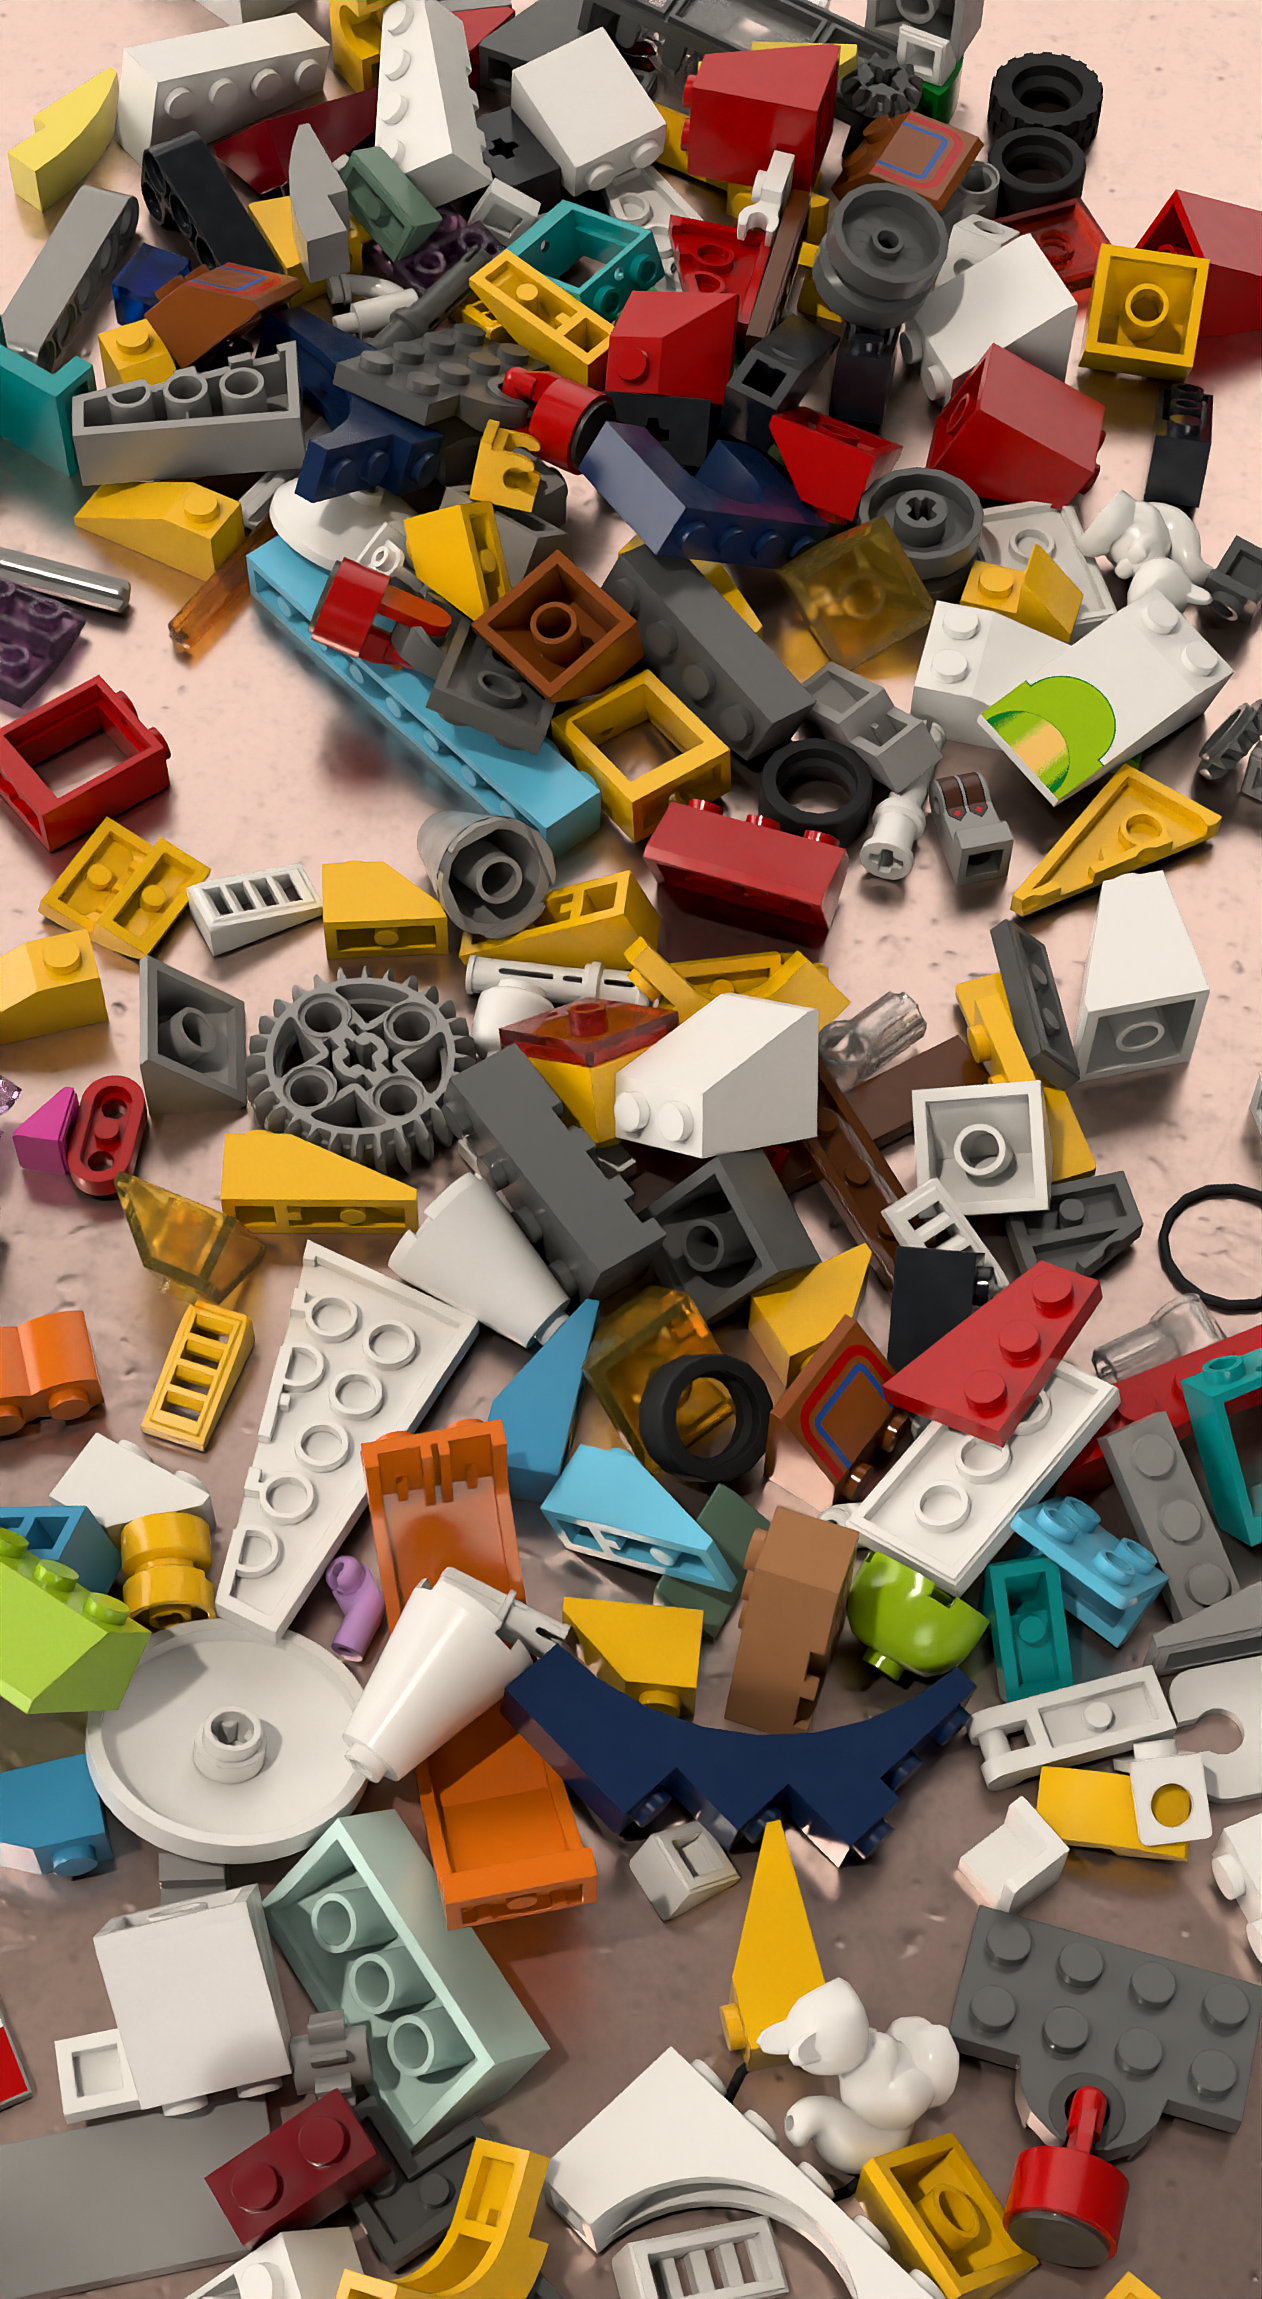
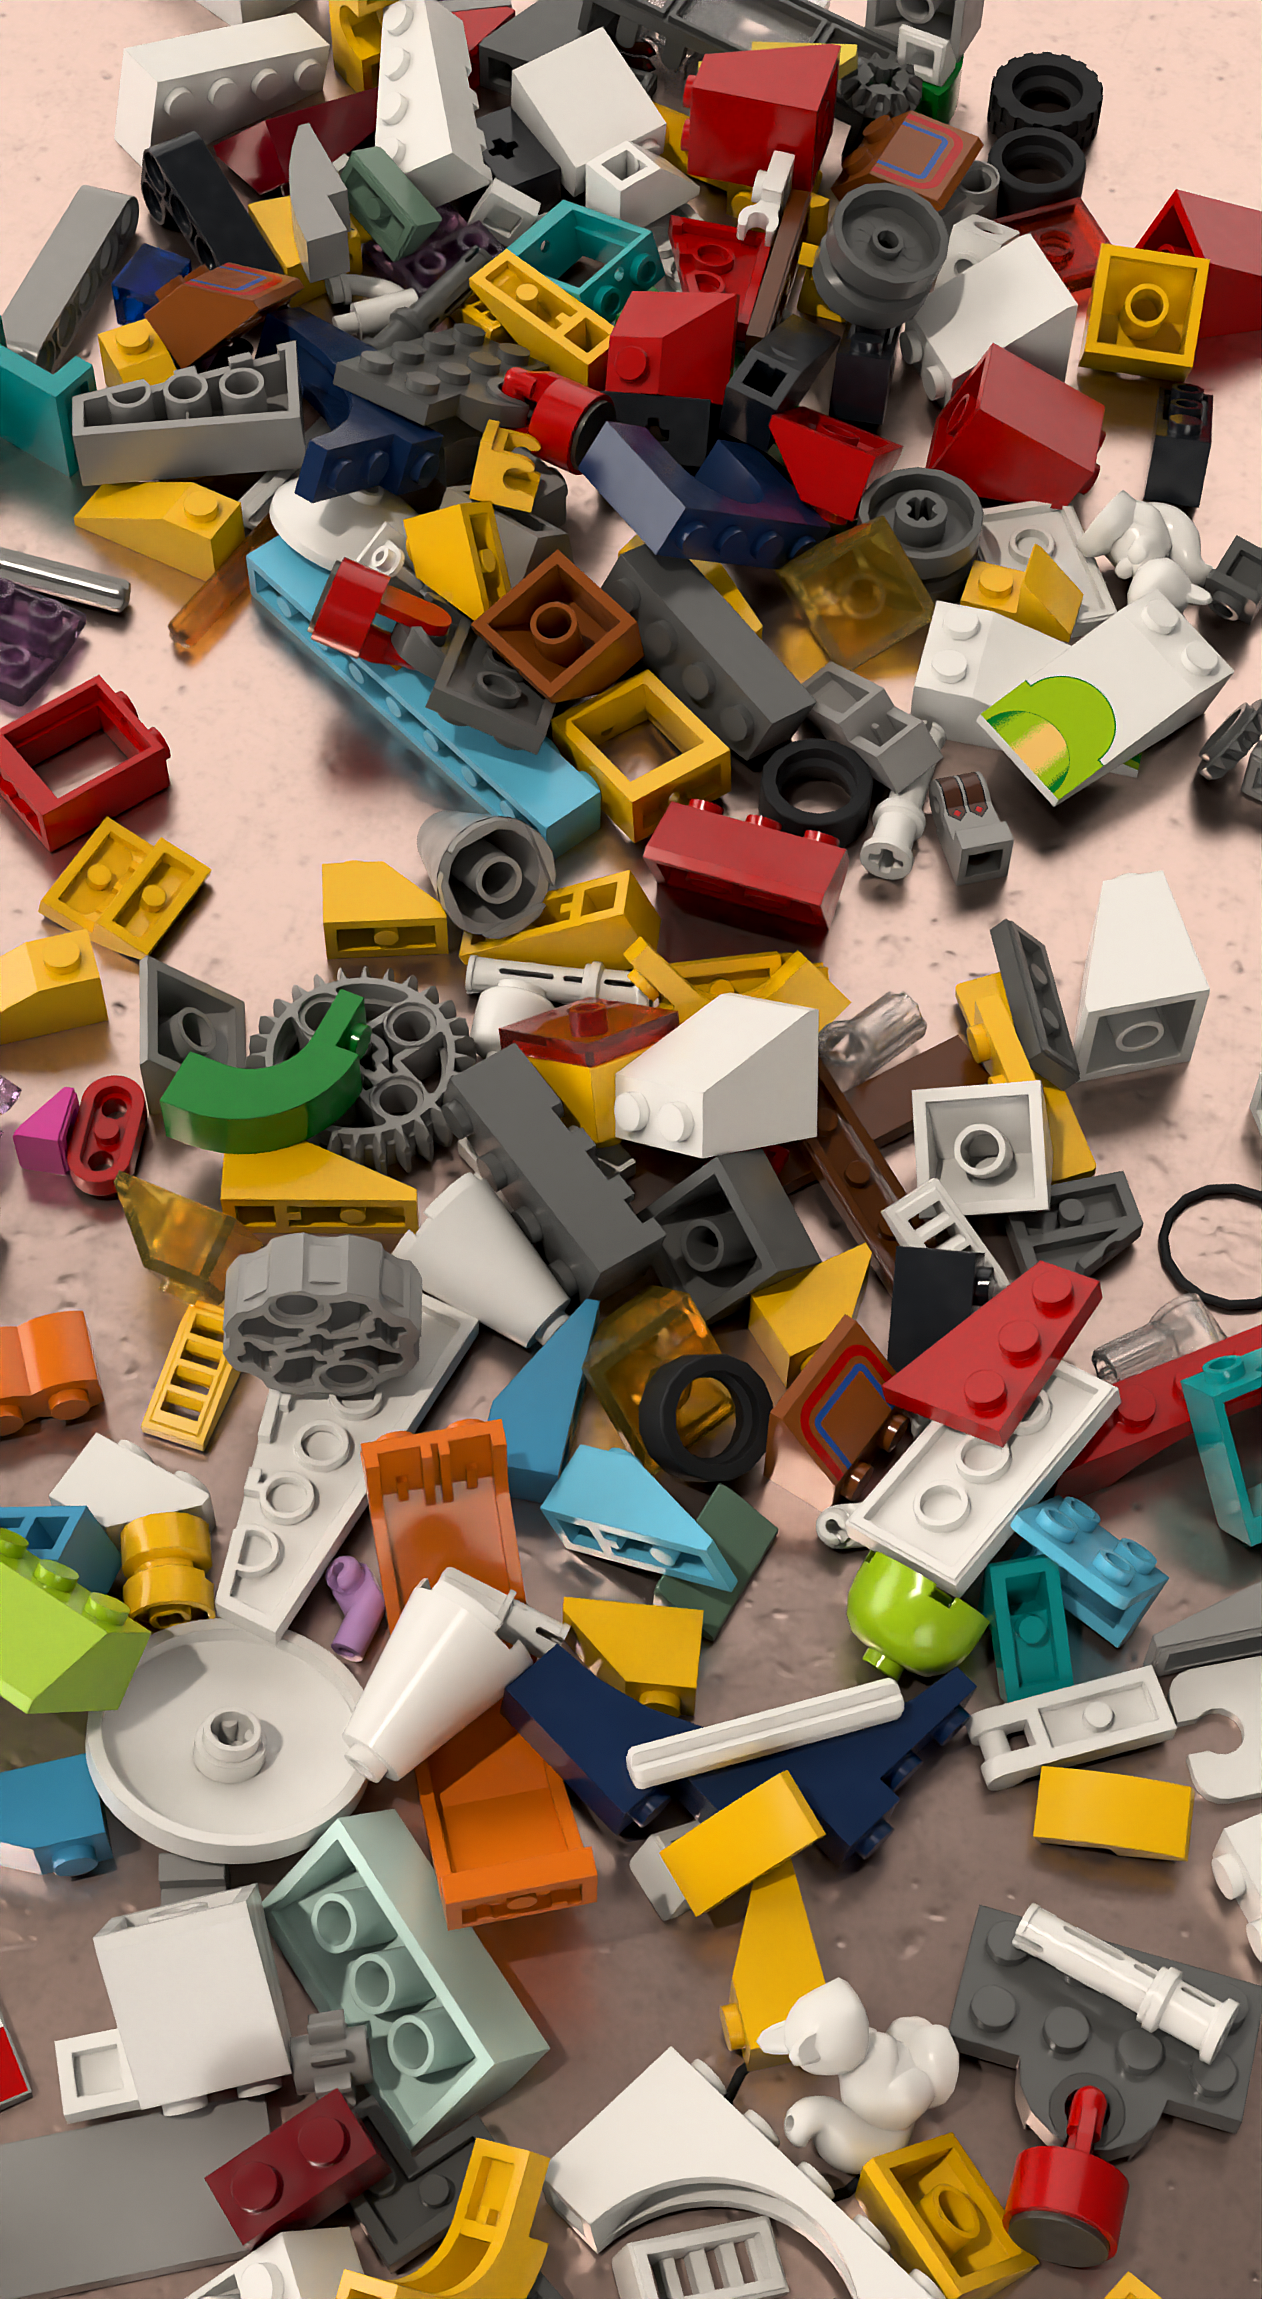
light yellow slope [7,67,119,212] -> none
white slope [186,863,323,956] -> none
medium nougat wedge [724,1506,860,1734] -> none
white panel [958,1796,1070,1915] -> none
yellow wing [1010,763,1222,917] -> none
light grey plate [1097,1411,1241,1624] -> none
white bracket [1113,1739,1212,1846] -> none
none -> green arch [159,989,372,1154]
none -> light grey connector [223,1232,422,1396]
none -> white slope [586,140,700,228]
none -> white axle [626,1678,904,1789]
none -> yellow slope [659,1770,826,1917]
none -> white pin [1012,1903,1240,2065]

